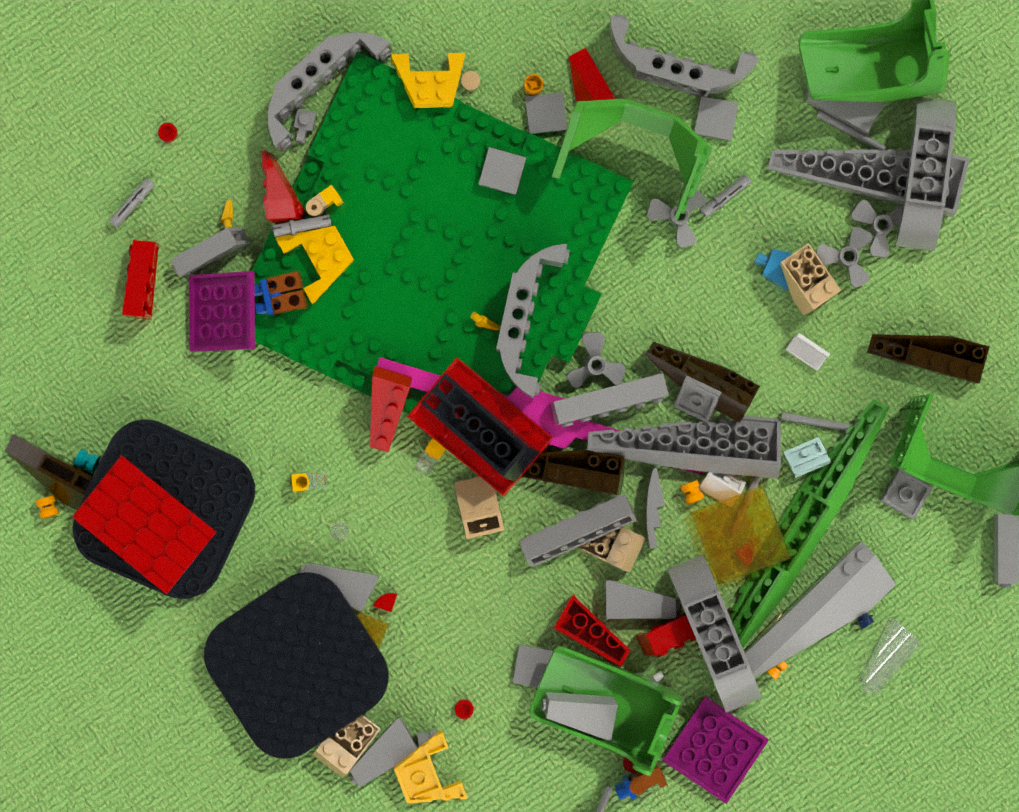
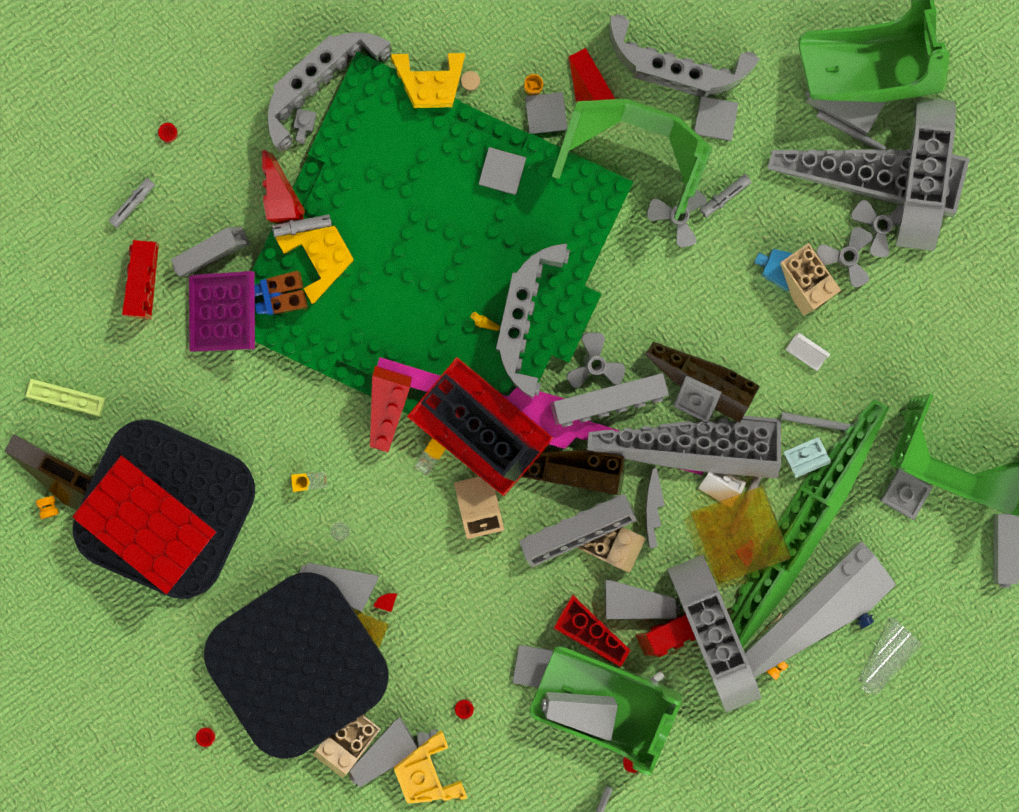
teal wheel [74,449,100,474] -> none
yellow bar [220,200,234,229] -> none
leg [306,185,344,217] -> none
dark orange hips [614,762,667,800] -> none
magenta plate [662,696,769,804] -> none
light orange wheel [680,480,704,505] -> none
dark brown wedge [867,334,990,384] -> none
none -> yellowish green tile [25,378,106,417]
none -> red tile [196,727,216,747]

